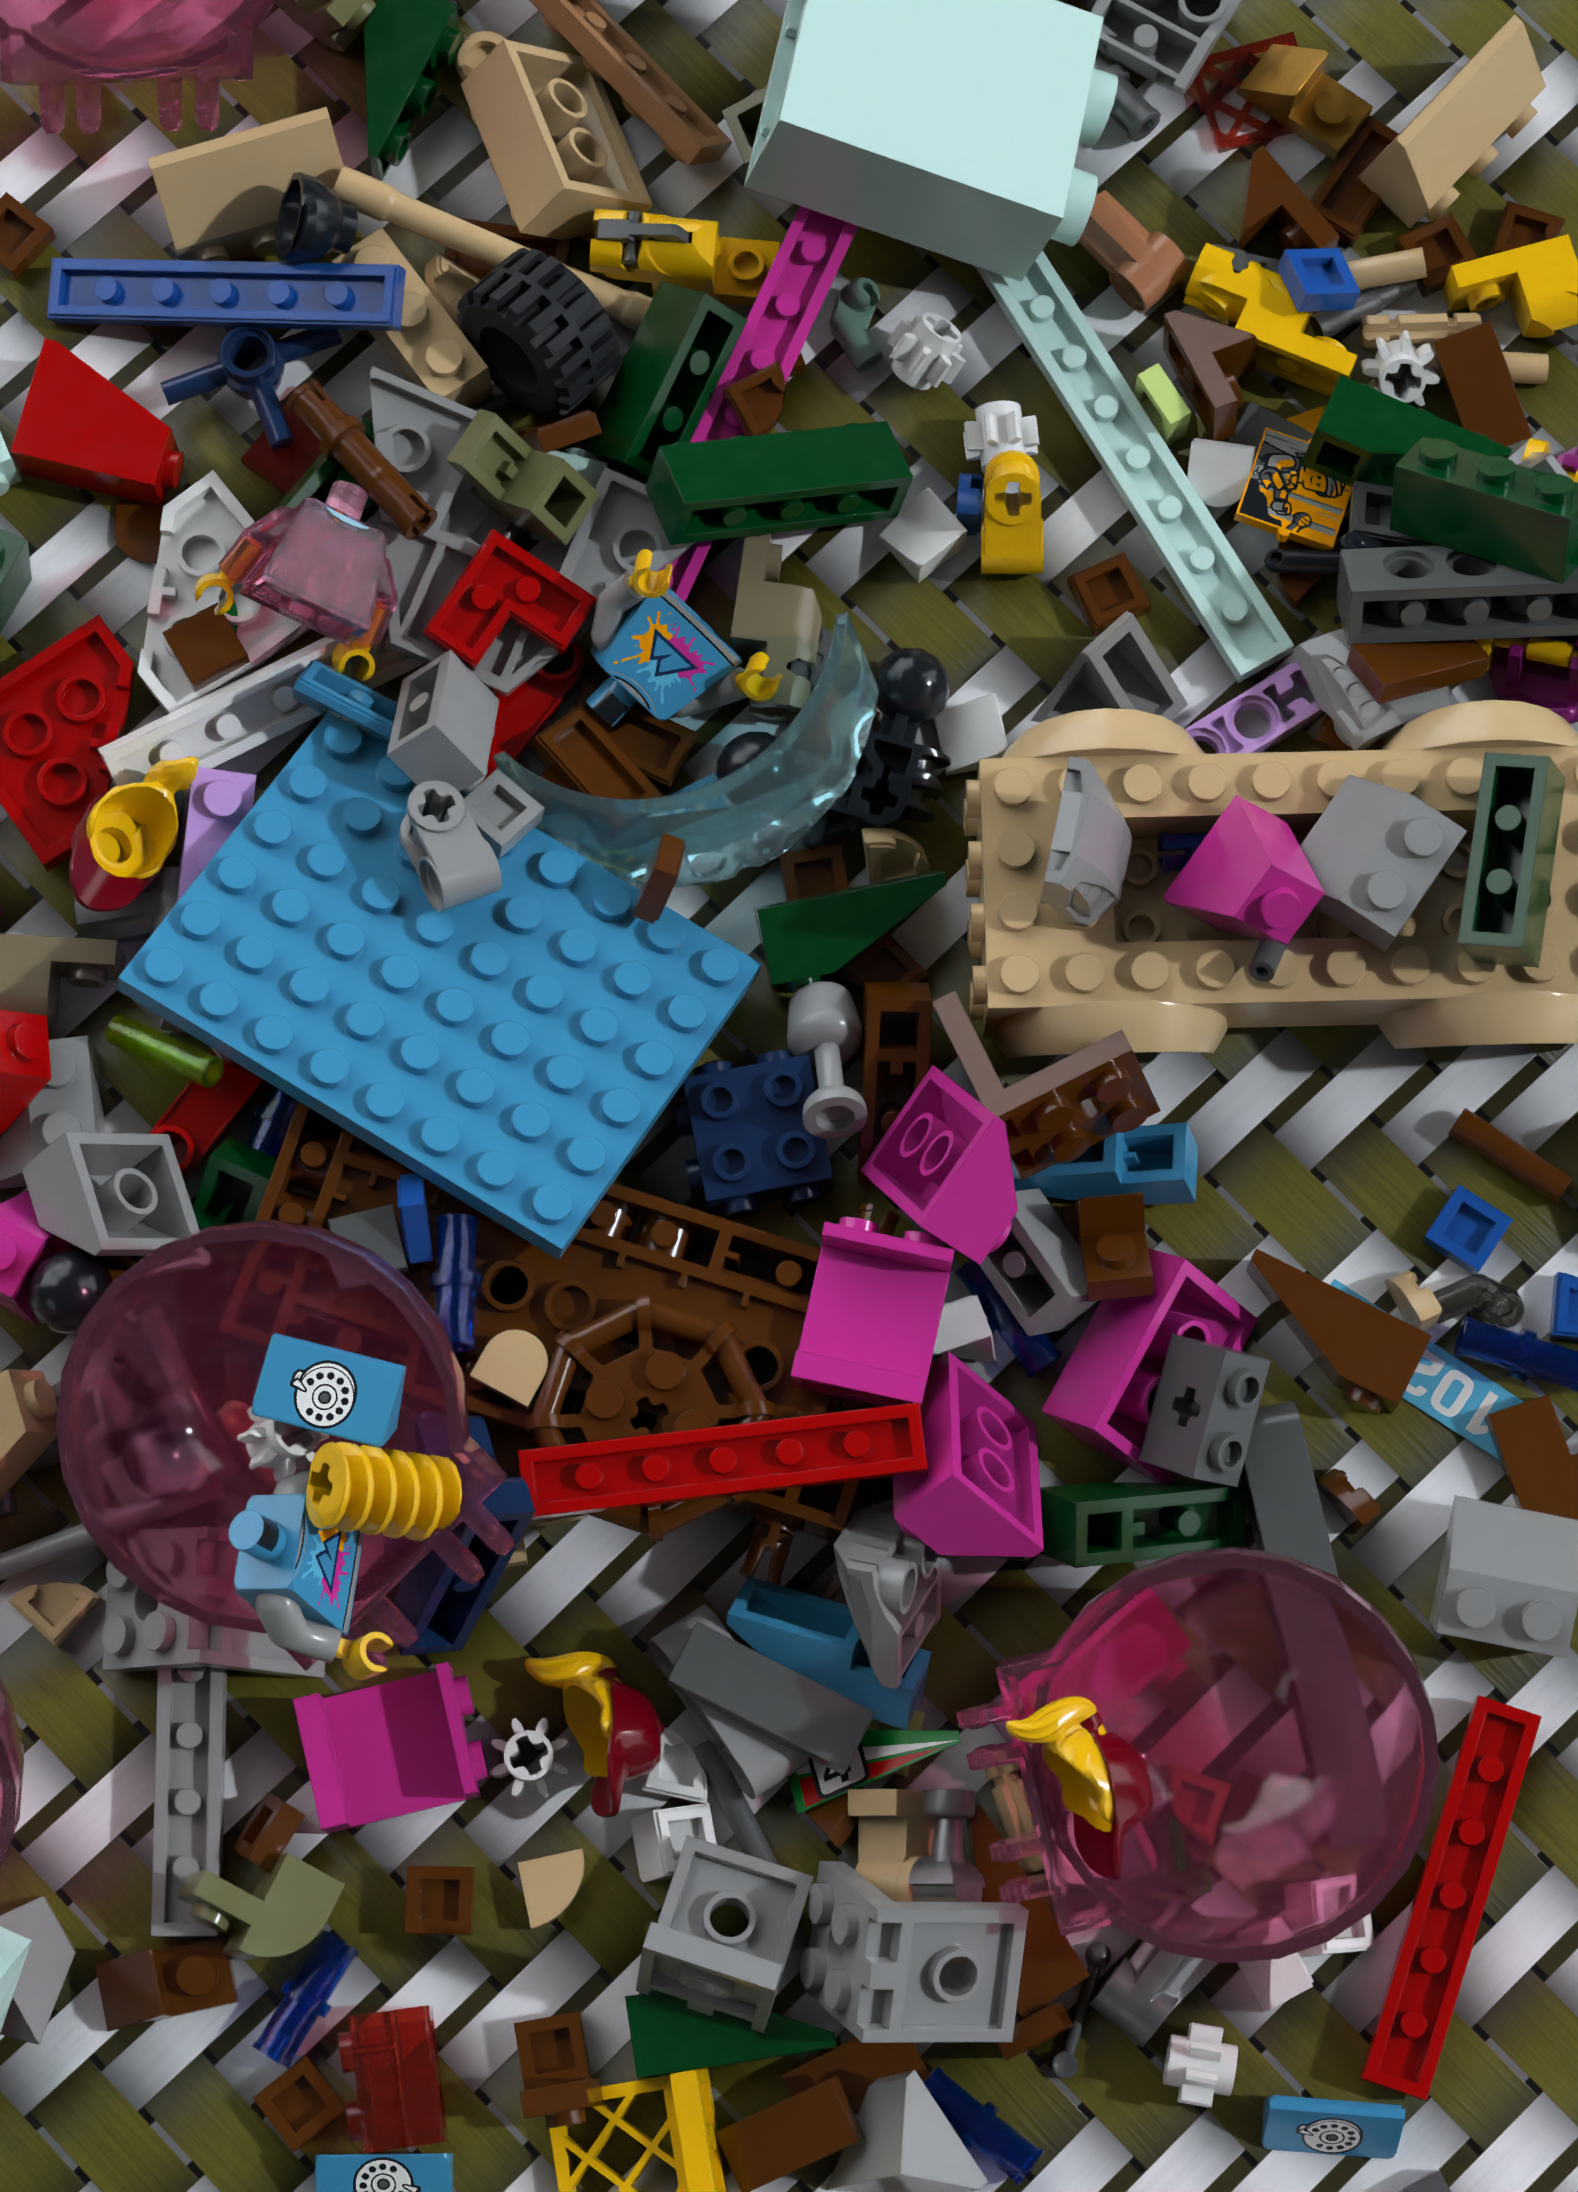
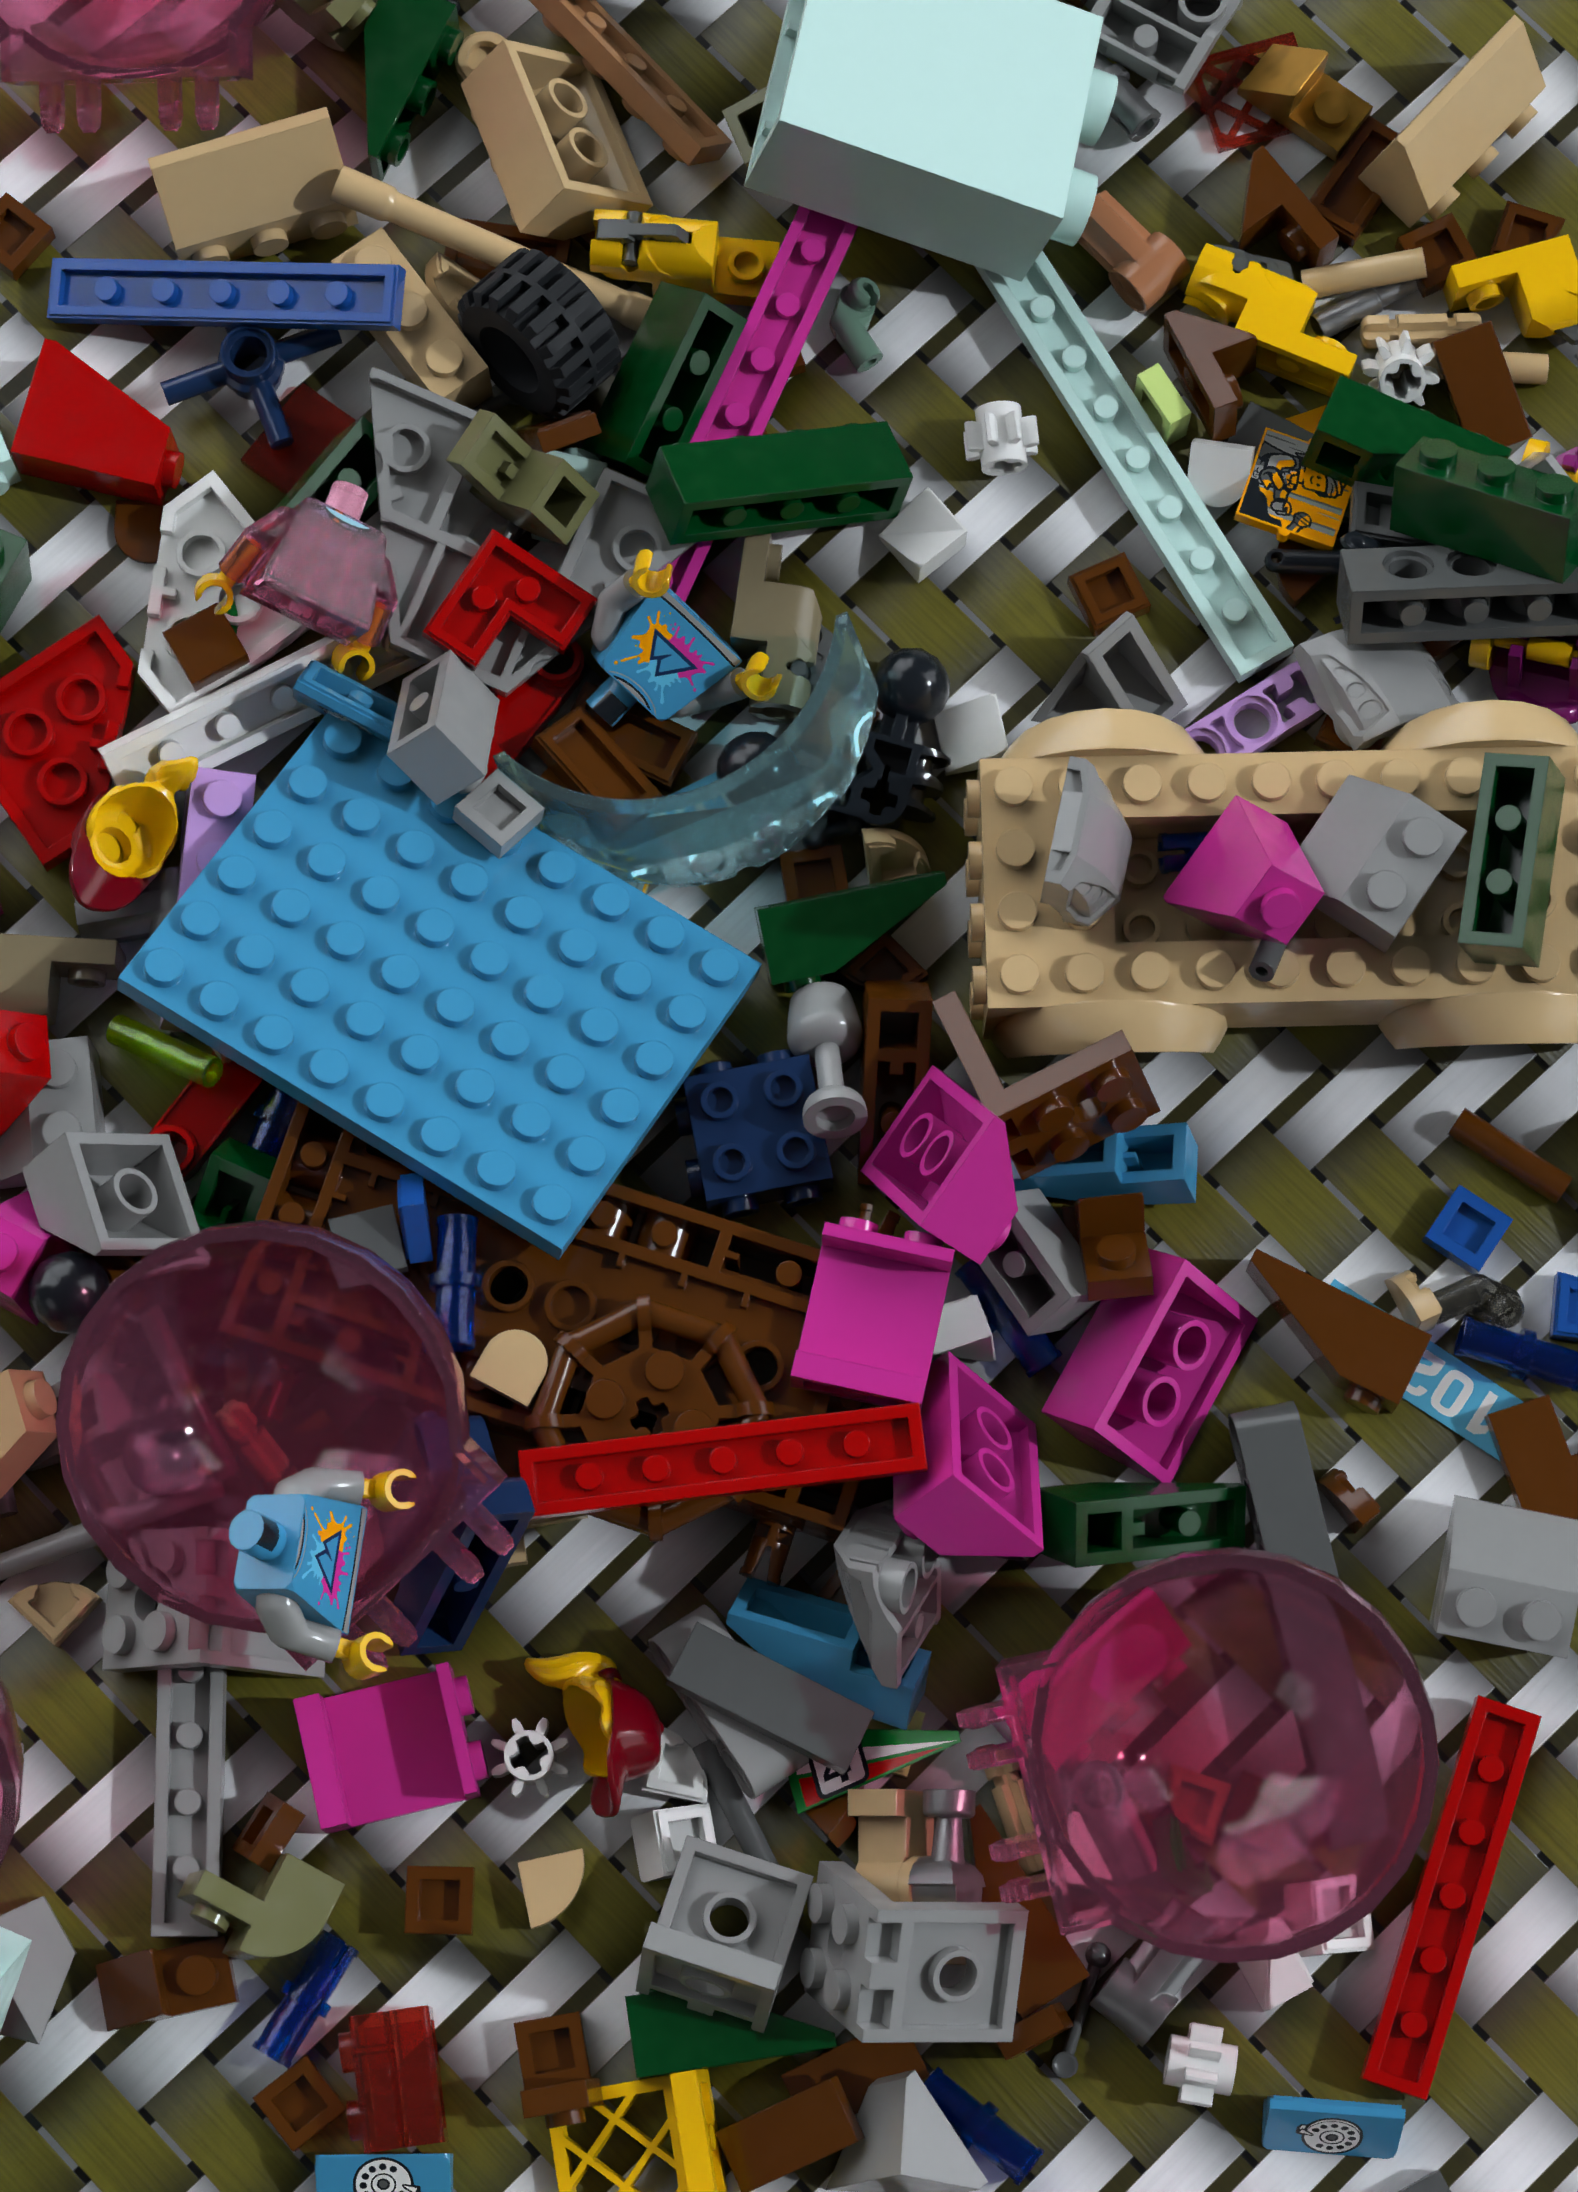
white gear [237,1406,329,1482] -> none
dark azure slope [252,1333,407,1447] -> none
black piece [275,172,358,262] -> none
reddish brown pin [286,380,438,540] -> none
yellow piece [306,1441,462,1542] -> none
light grey piece [399,780,502,912] -> none
reddish brown tile [633,832,686,924] -> none
reddish brown tile [722,361,785,436] -> none
white gear [887,312,966,390] -> none
blue tile [956,473,984,536] -> none
yellow piece [981,450,1044,574] -> none
hair [1006,1696,1153,1881] -> none
dark grey brick [1139,1334,1271,1487] -> none
blue tile [1277,248,1361,312] -> none
reddish brown tile [1346,639,1491,704] -> none

